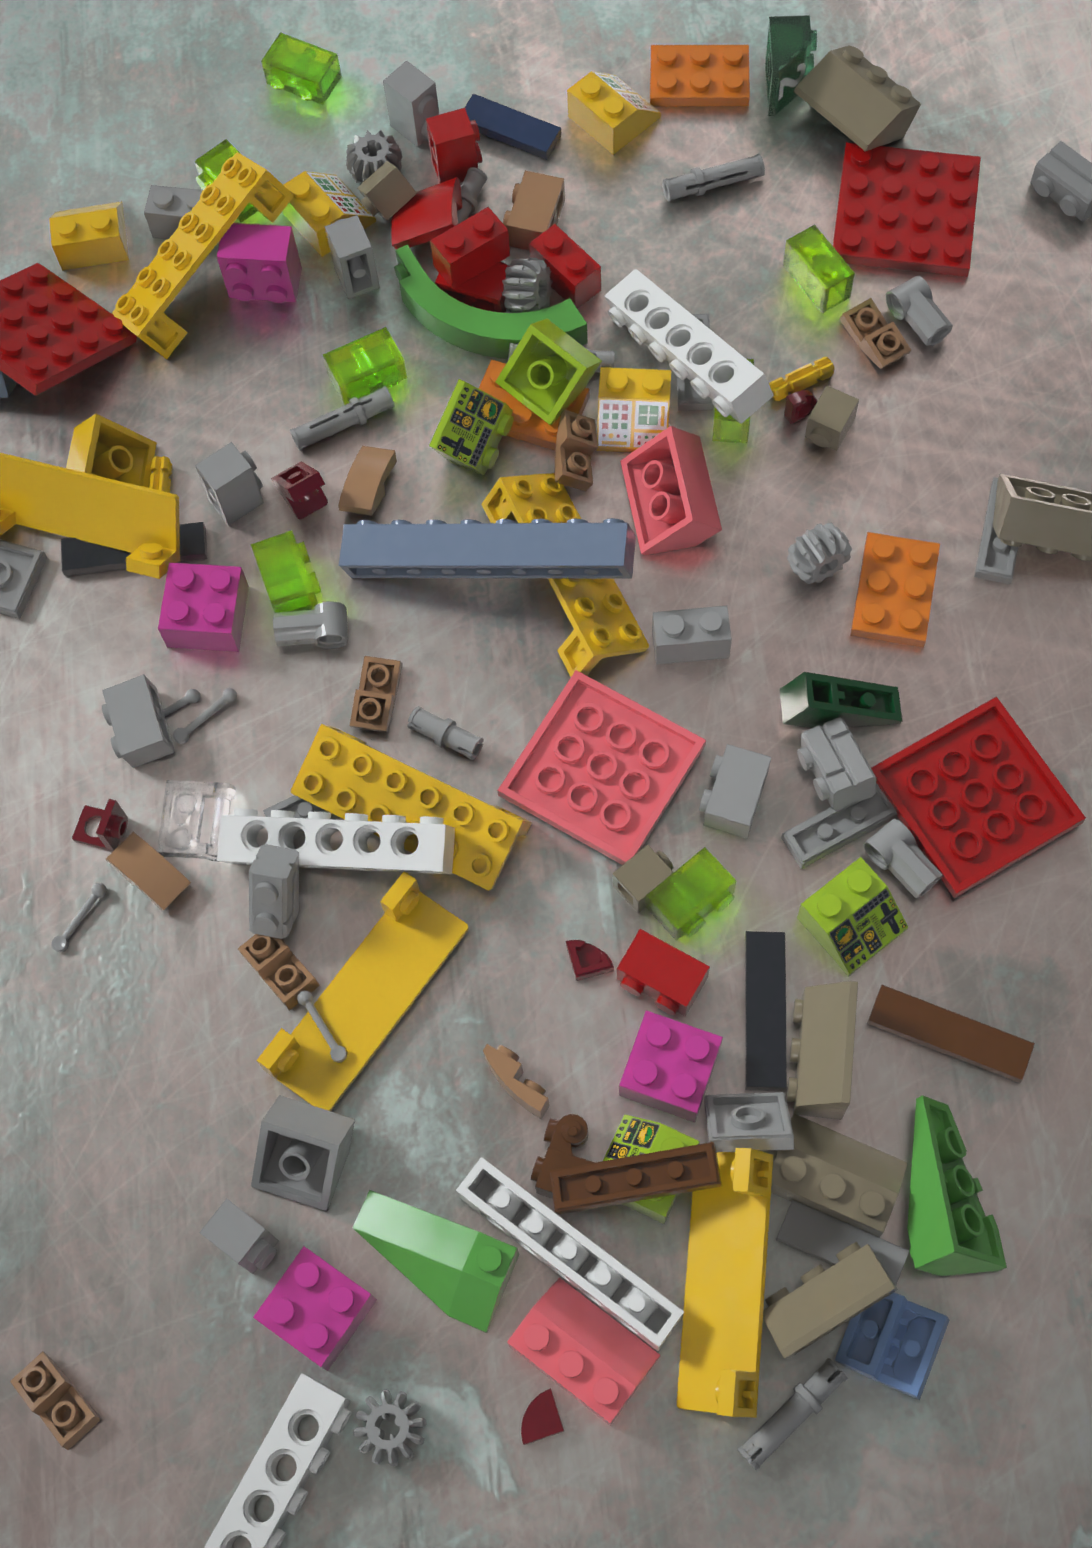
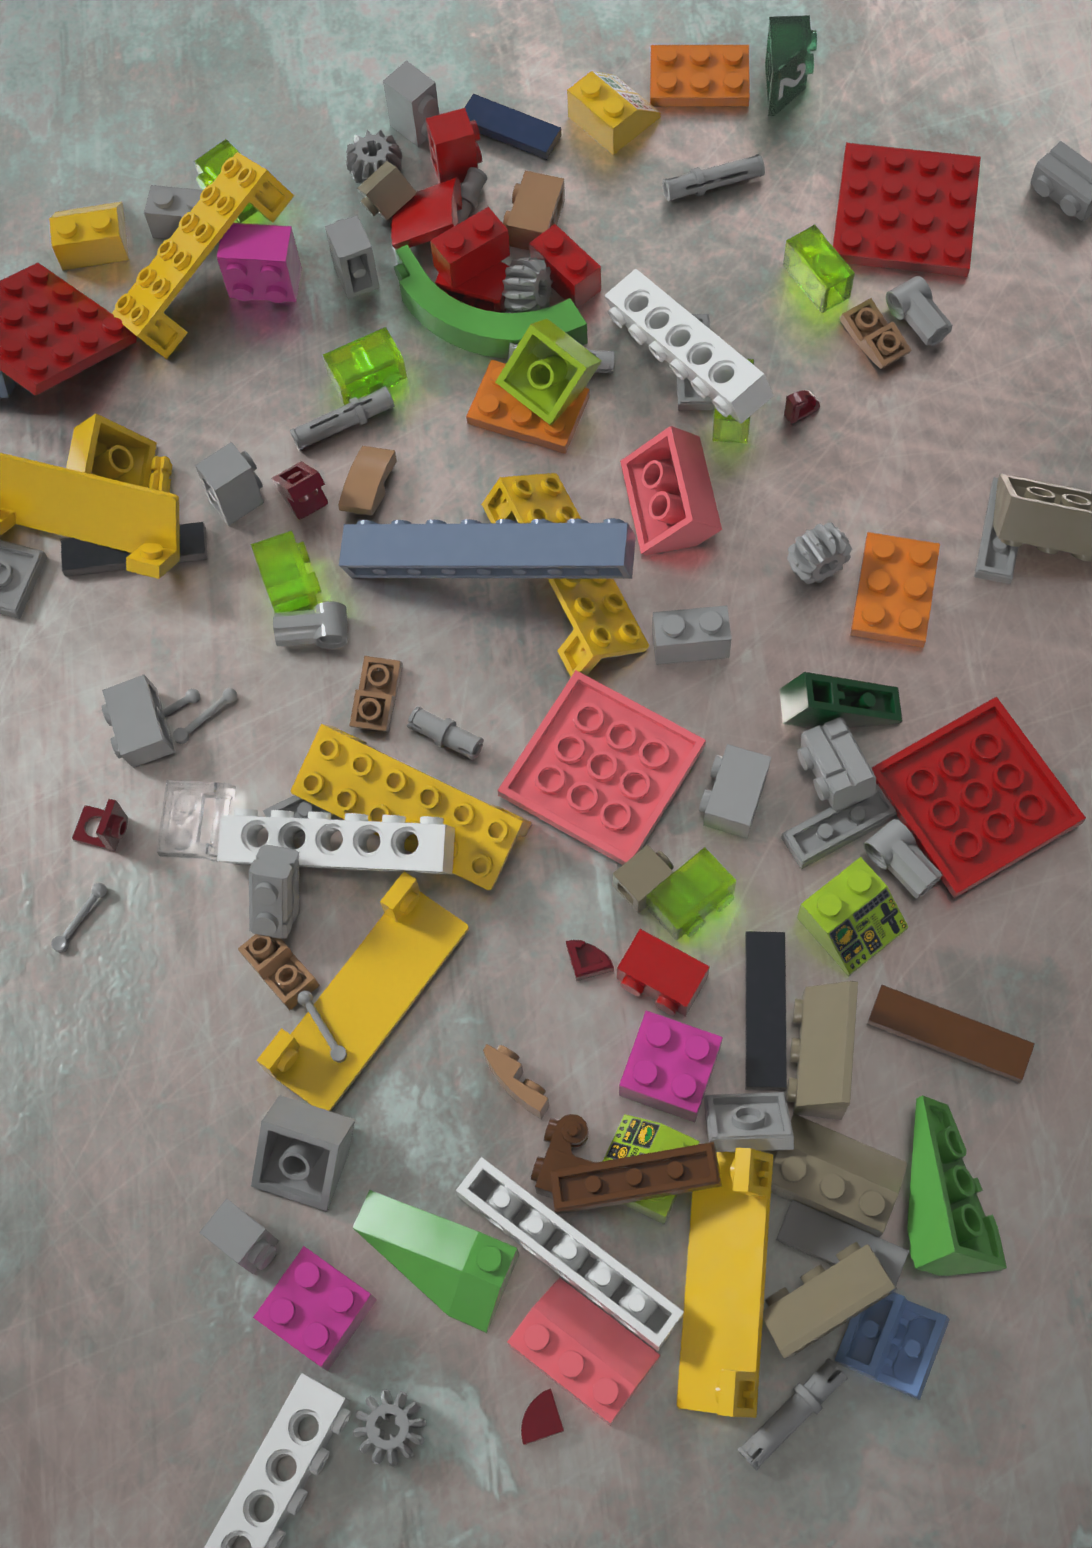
medium nougat slope [10,1351,101,1450] -> none
medium nougat slope [105,832,191,911] -> none
dark pink brick [158,563,249,652] -> none
clear neon green brick [261,32,342,105] -> none
yellow slope [283,171,376,257] -> none
slope [429,379,514,476] -> none
medium nougat slope [555,410,598,492] -> none
slope [596,367,671,453] -> none
yellow axle [769,357,835,401] -> none
dark tan slope [794,45,921,151] -> none
dark tan brick [805,385,859,451] -> none

